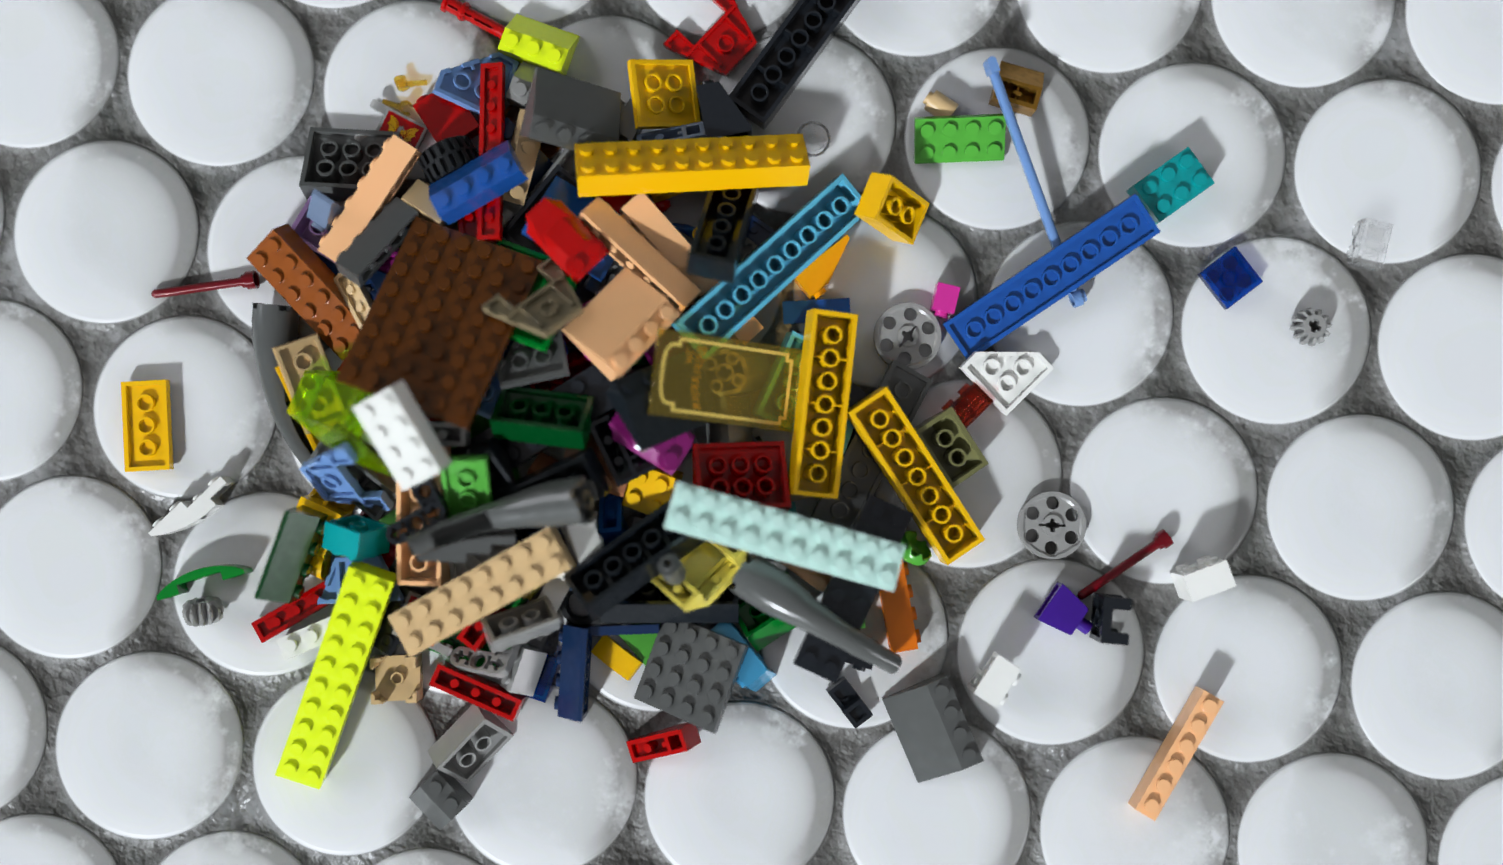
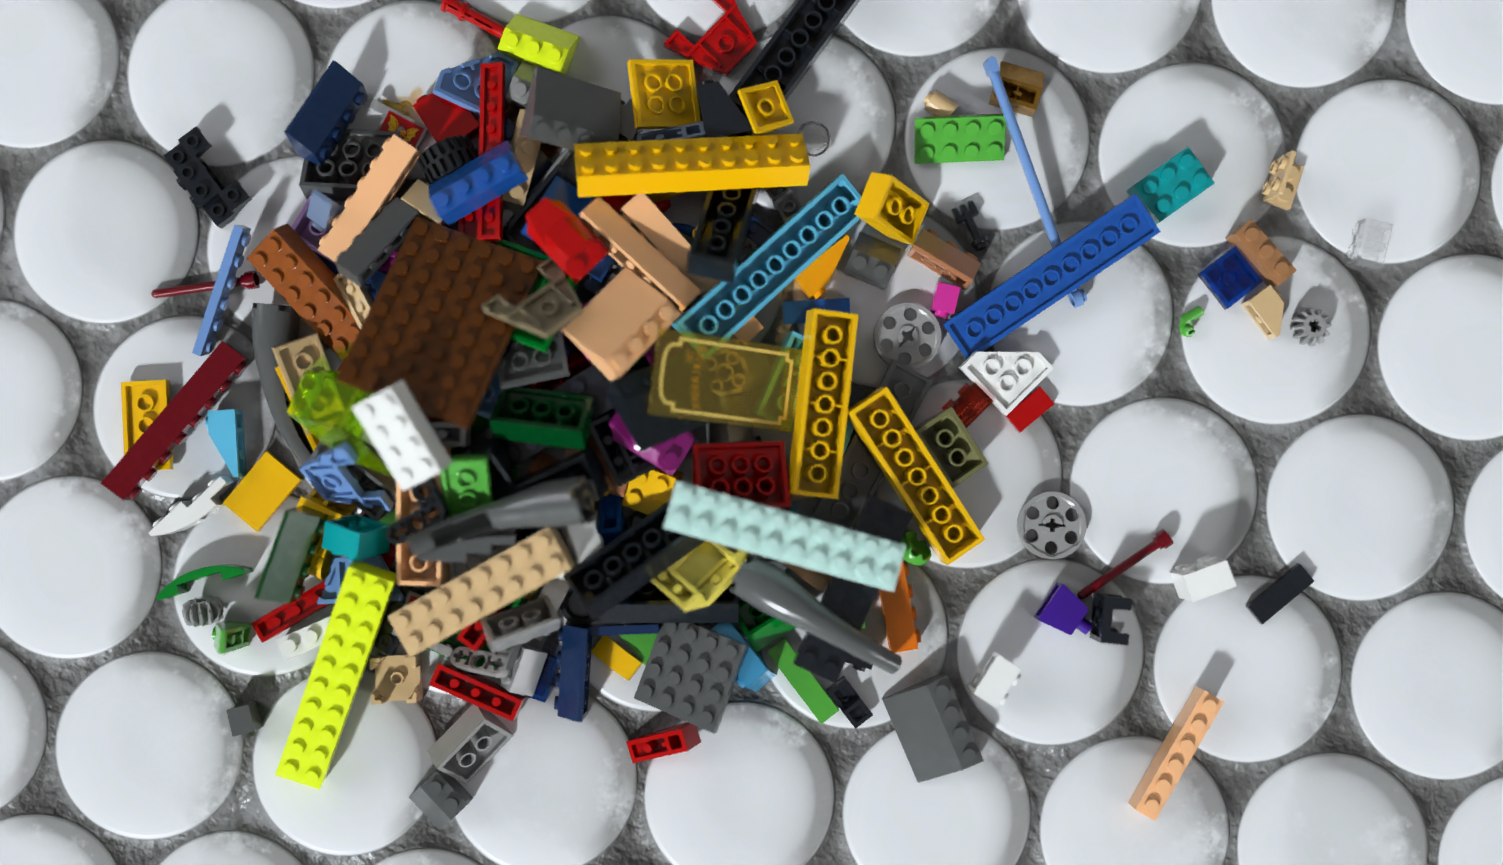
clear yellow hand [394,75,427,92] -> none
dark grey brick [657,554,686,585] -> none
none -> dark red brick [100,341,249,500]
none -> black bracket [164,127,252,229]
none -> medium blue plate [192,225,251,356]
none -> medium azure slope [205,409,247,477]
none -> bright green slope [212,621,251,654]
none -> yellow tile [223,451,303,532]
none -> dark grey brick [226,701,263,738]
none -> dark blue slope [284,60,368,166]
none -> yellow slope [737,80,794,134]
none -> light grey slope [764,186,802,223]
none -> bright green tile [766,637,839,724]
none -> dark grey slope [843,232,901,290]
none -> nougat slope [907,229,981,290]
none -> black hinge [951,200,989,251]
none -> red tile [1005,387,1055,433]
none -> bright green arm [1179,306,1204,337]
none -> medium nougat brick [1225,219,1297,287]
none -> tan slope [1241,285,1284,339]
none -> black tile [1246,563,1314,624]
none -> tan bracket [1262,150,1304,210]

